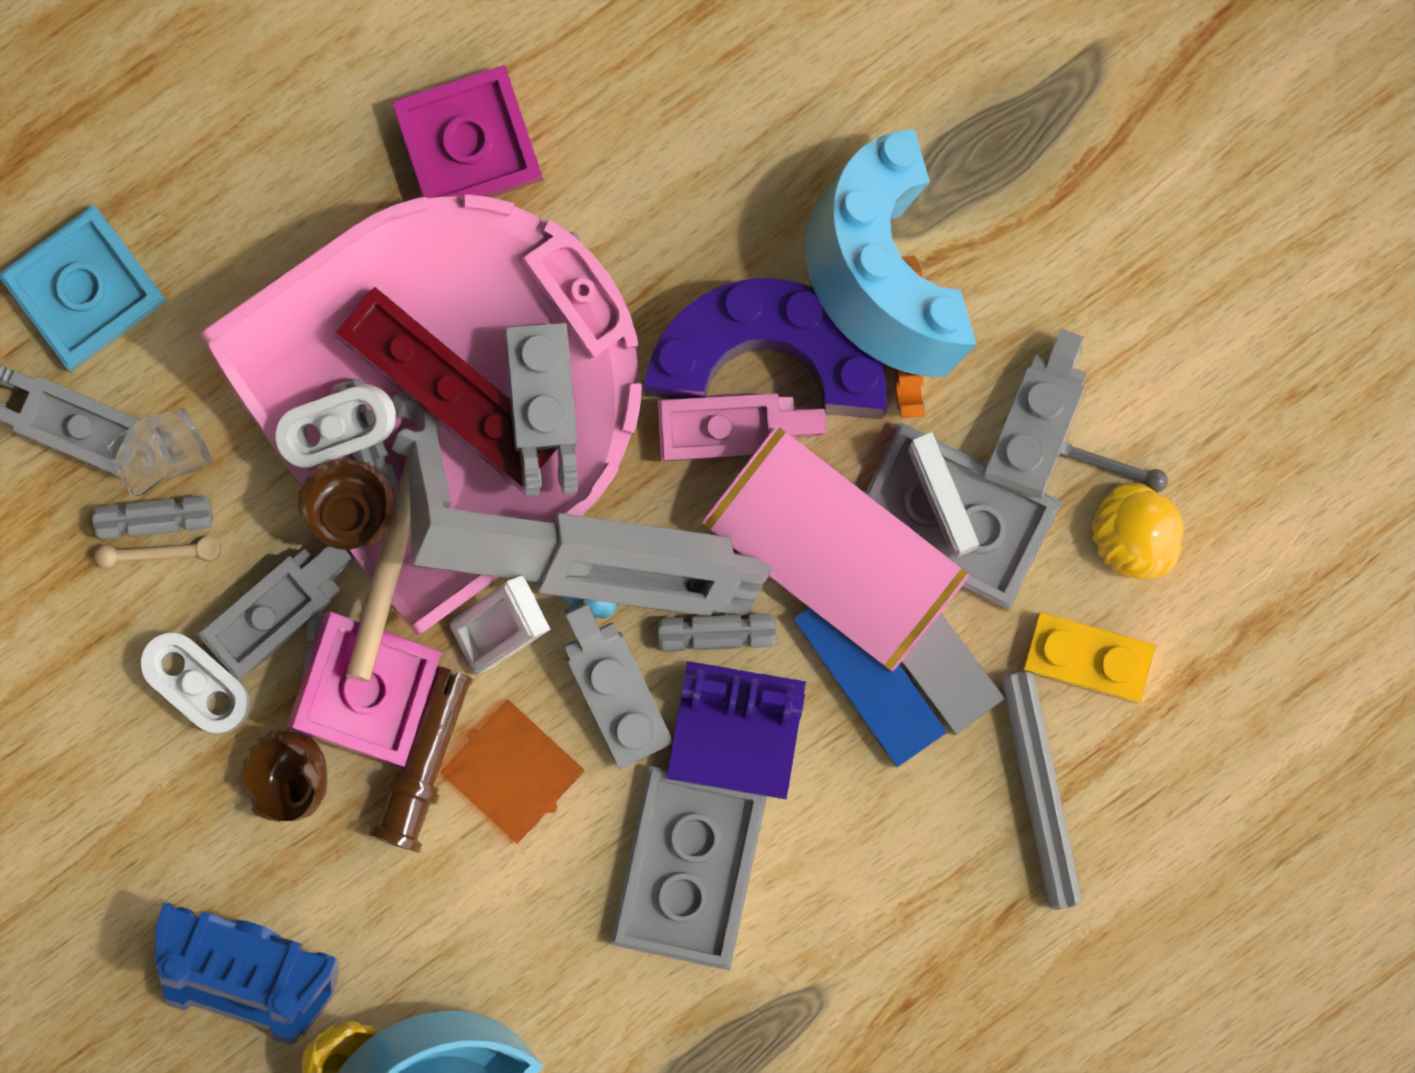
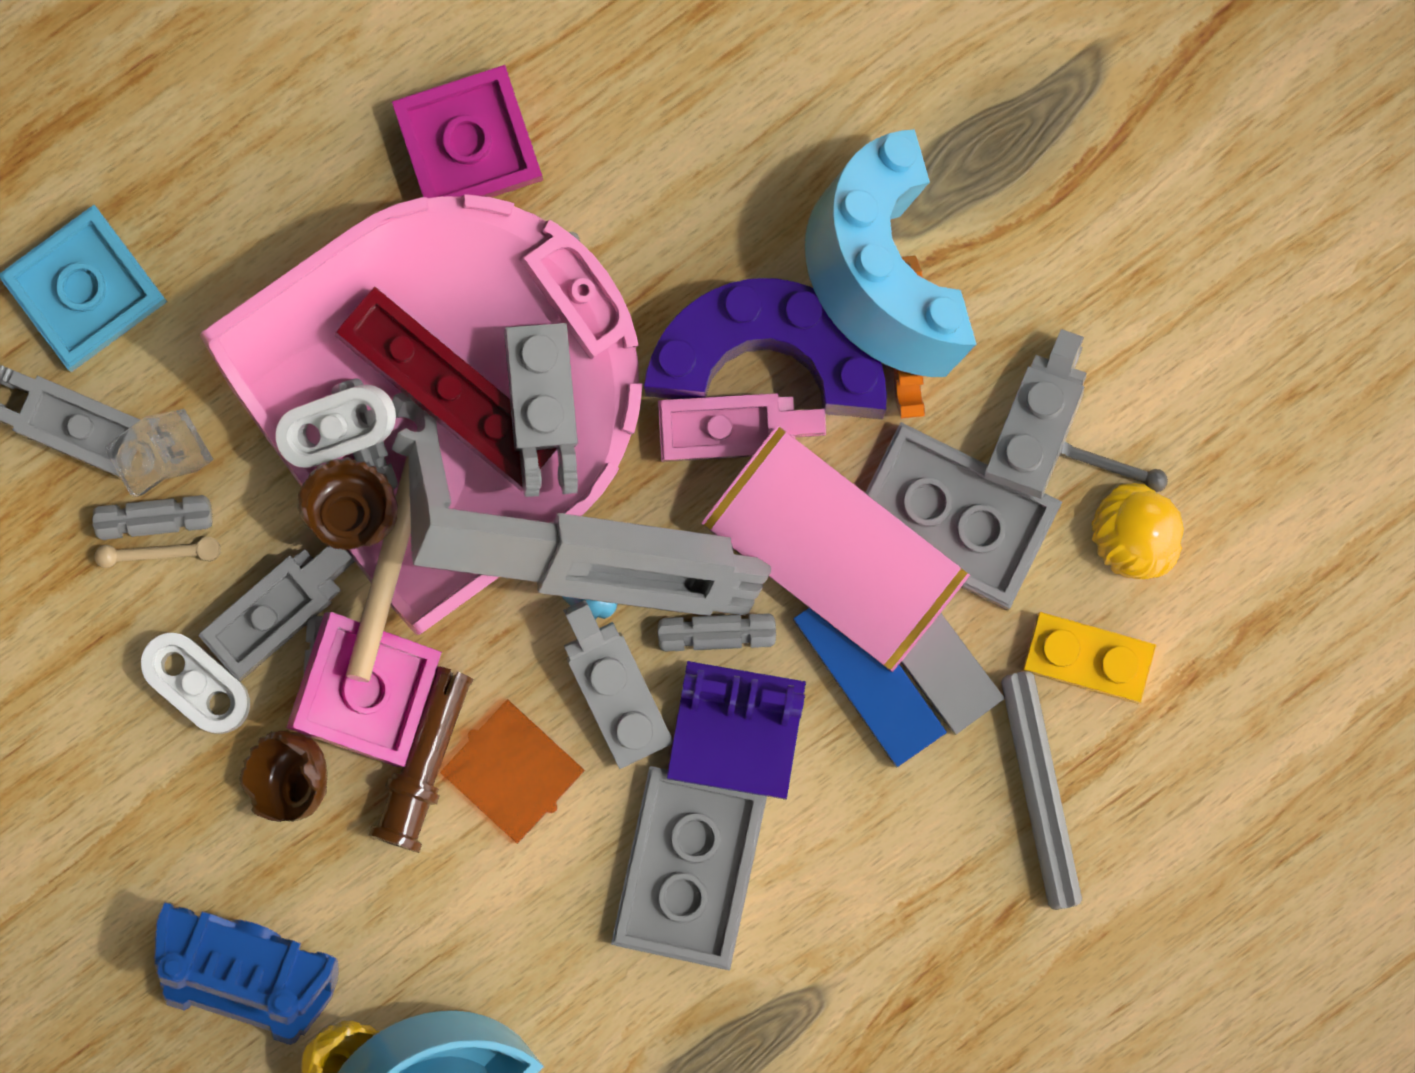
white tile [449,575,550,676] -> none
white tile [908,432,980,558] -> none

